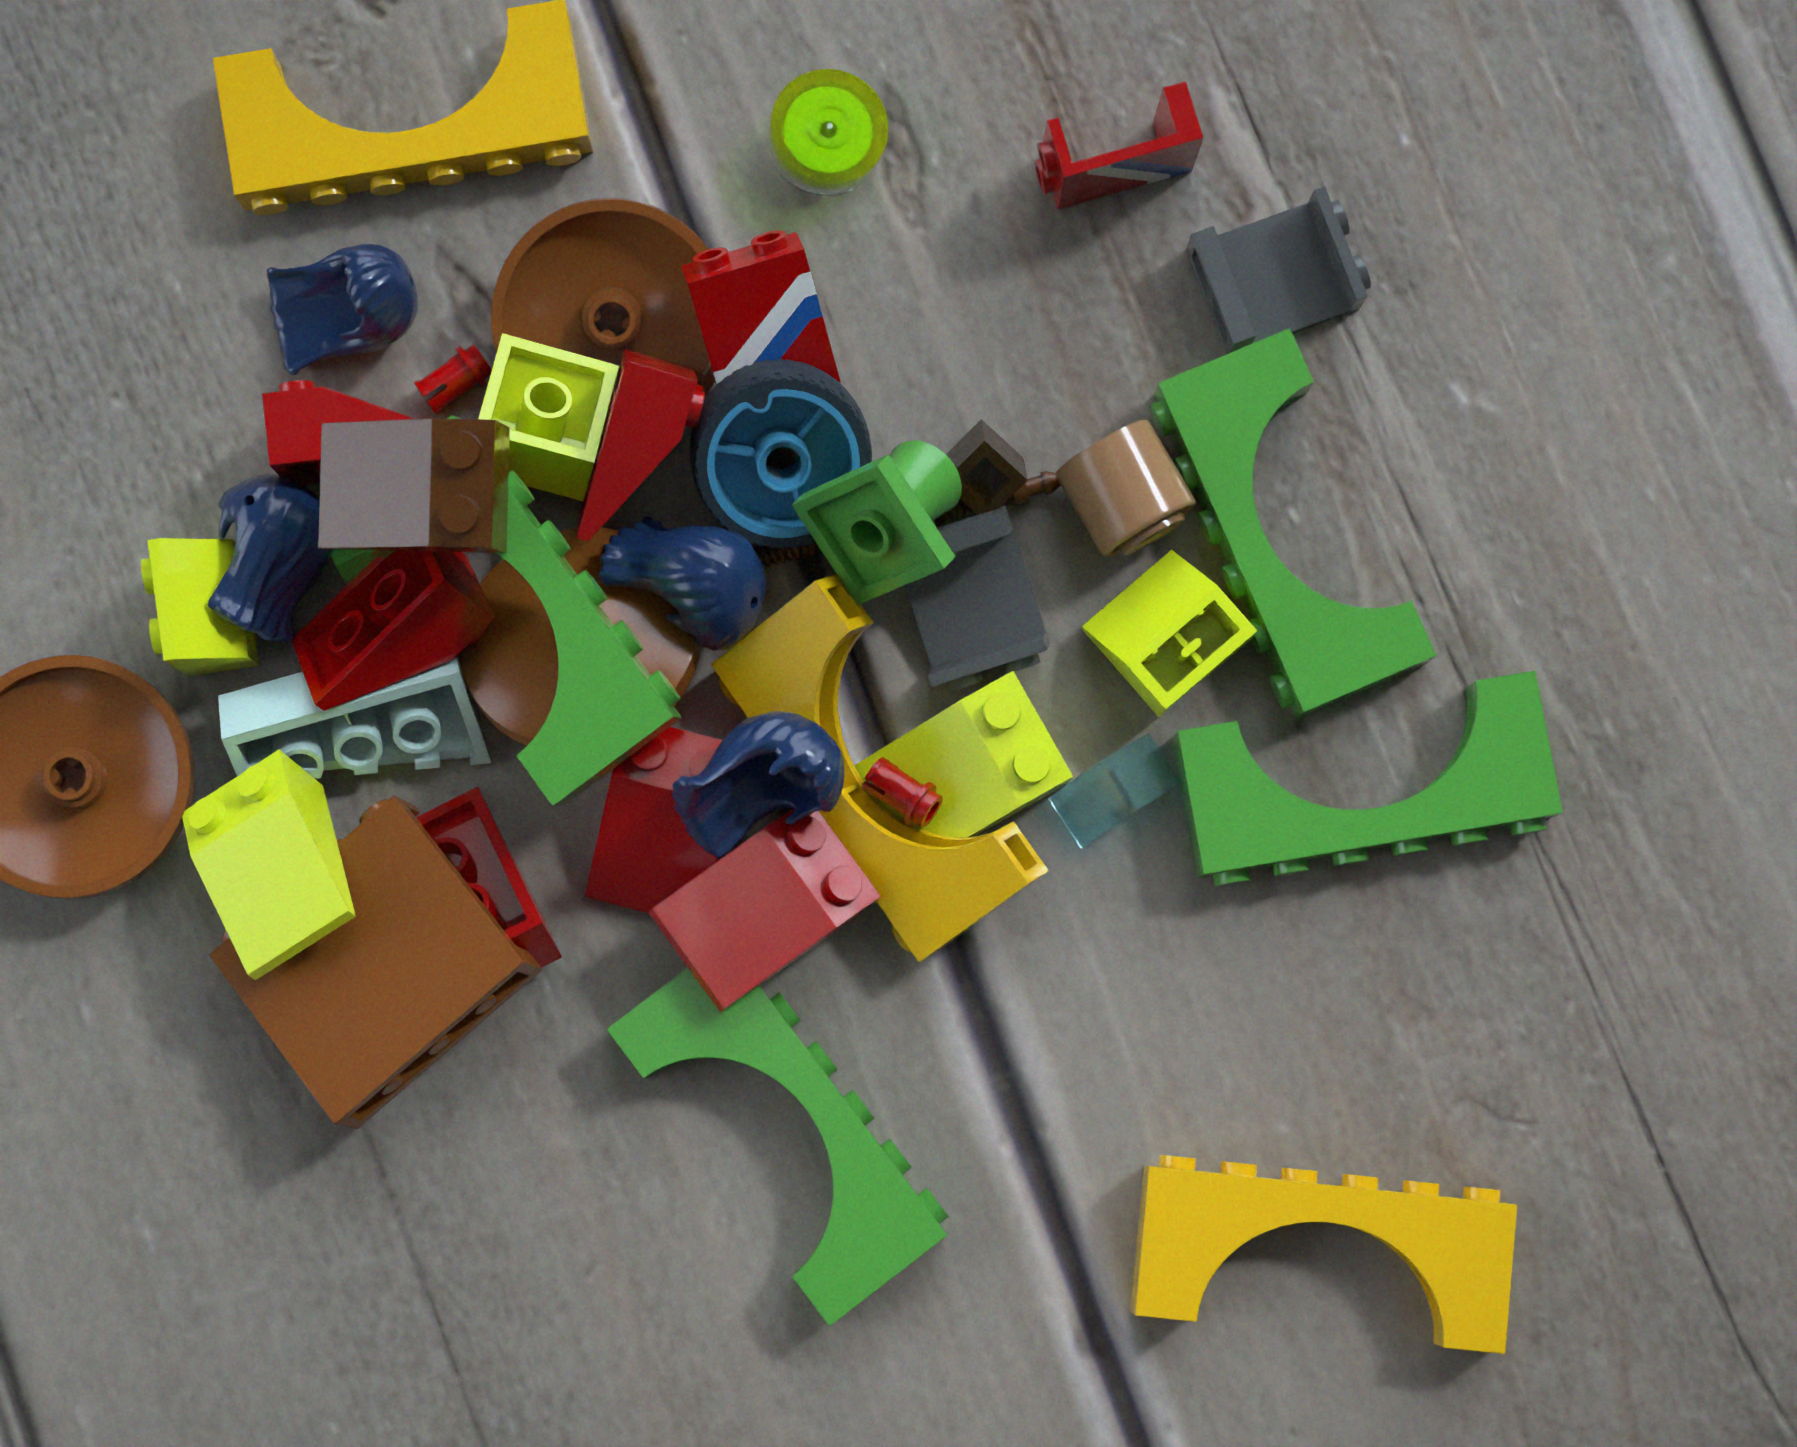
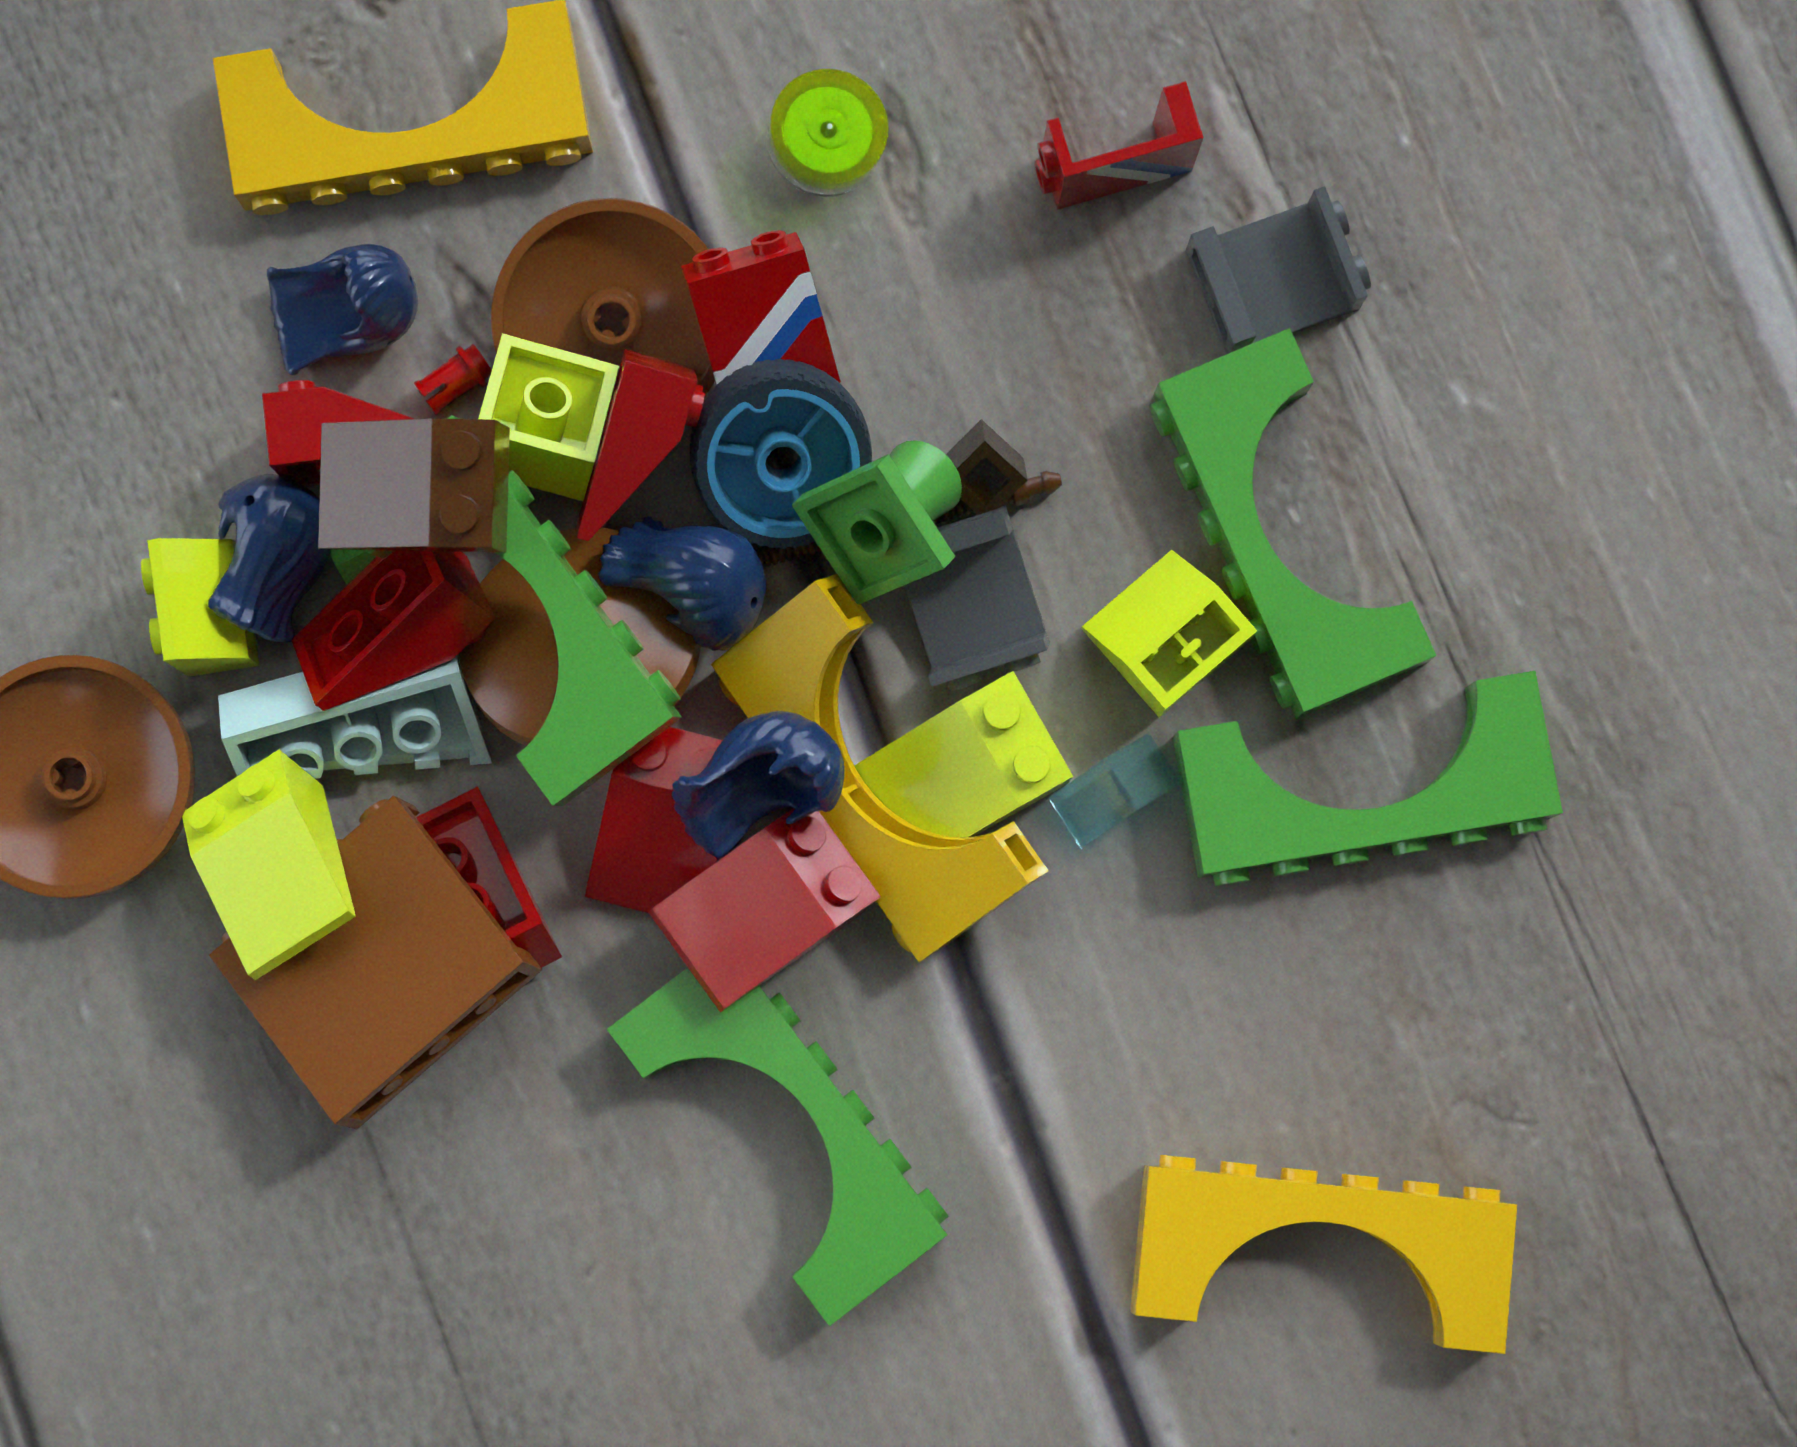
red pin [862,757,943,827] -> none
medium nougat piece [1055,420,1196,557] -> none

